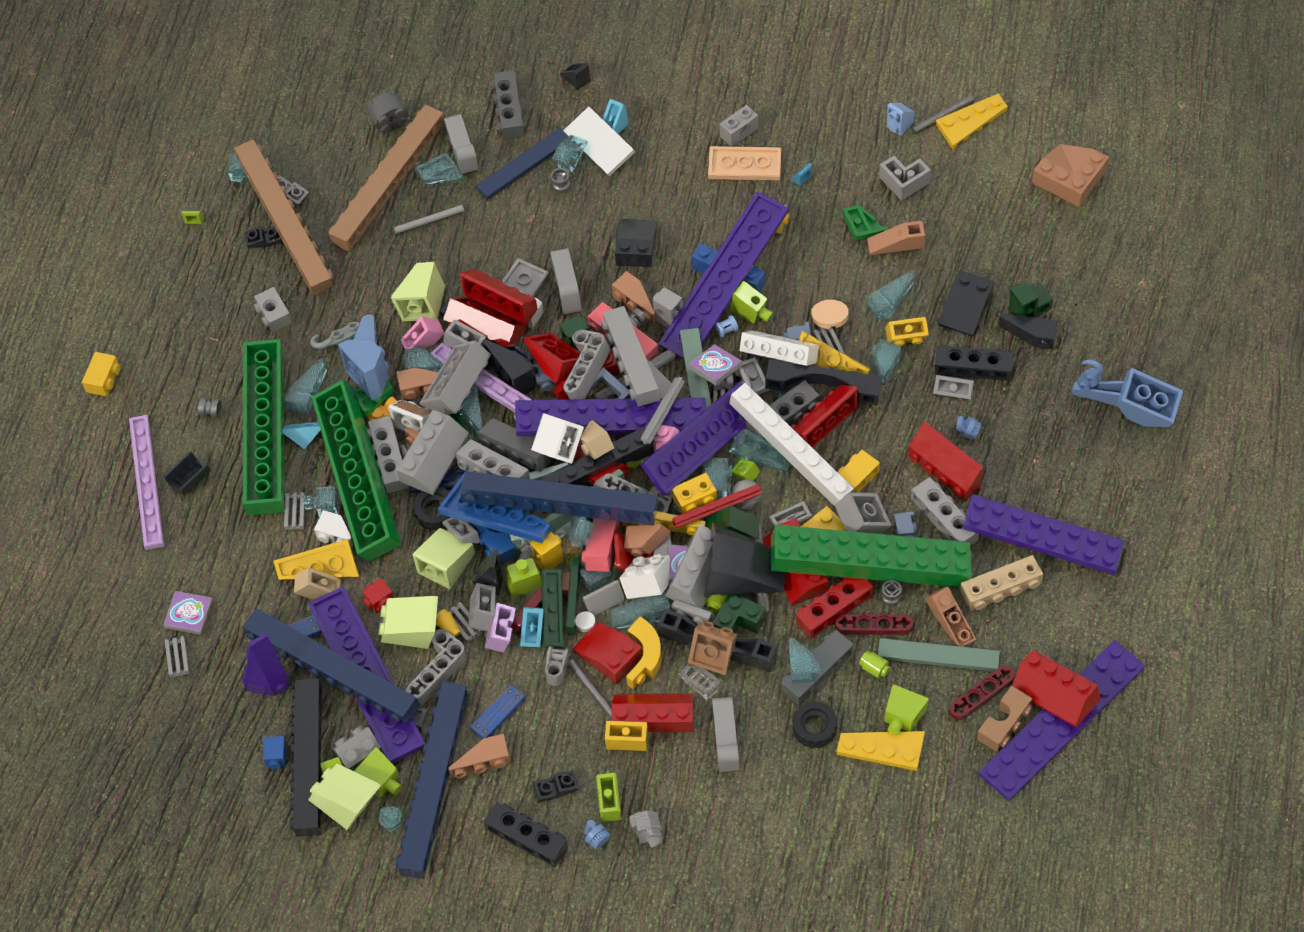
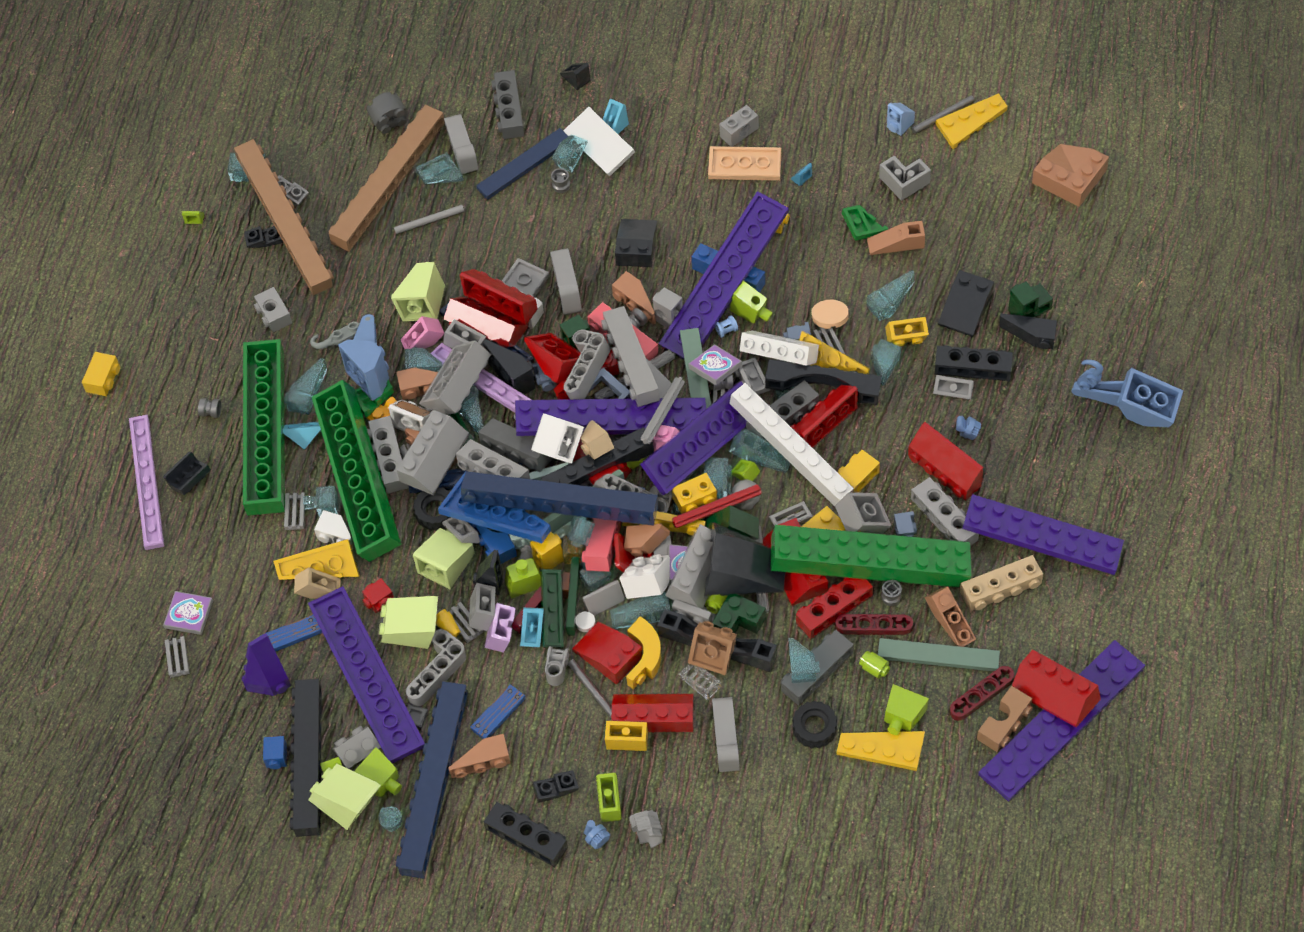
dark blue brick [243,608,420,725] -> none

